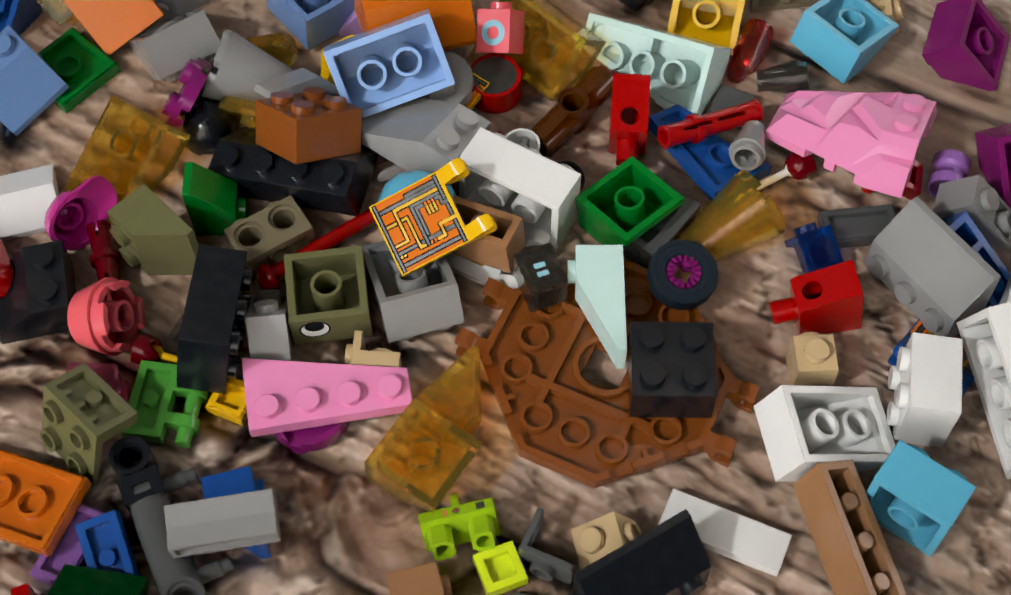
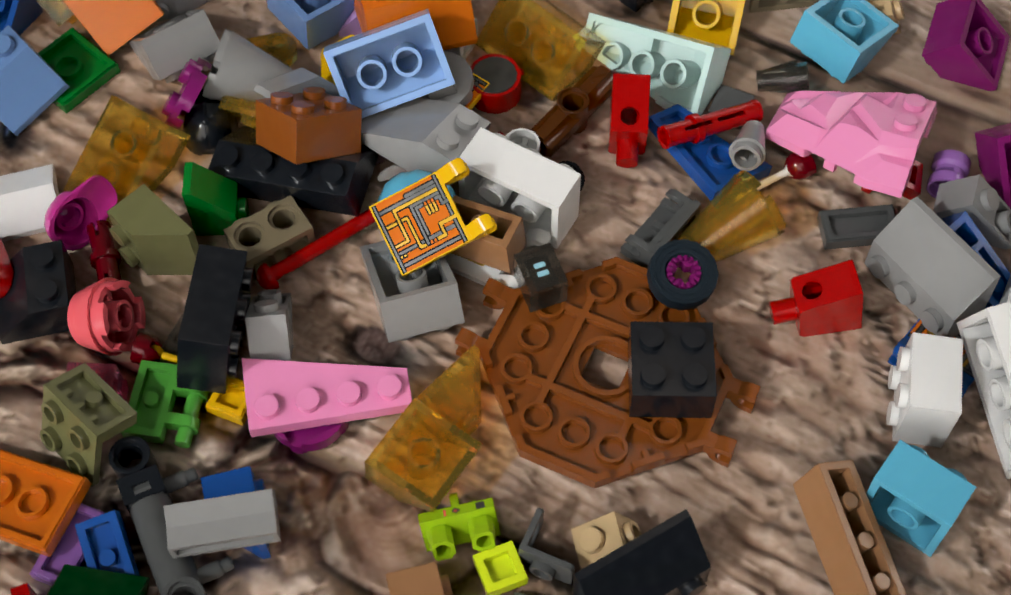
olive brick [284,245,373,345] -> none
tan bracket [345,330,402,368] -> none
coral brick [476,2,525,54] -> none
light aqua slope [567,245,627,369] -> none
green slope [575,156,685,247] -> none
white tile [658,488,792,577] -> none
clear red hinge [726,18,774,84] -> none
white slope [753,385,896,482] -> none
clear blue bracket [784,222,844,274] -> none
tan brick [786,332,839,386] -> none

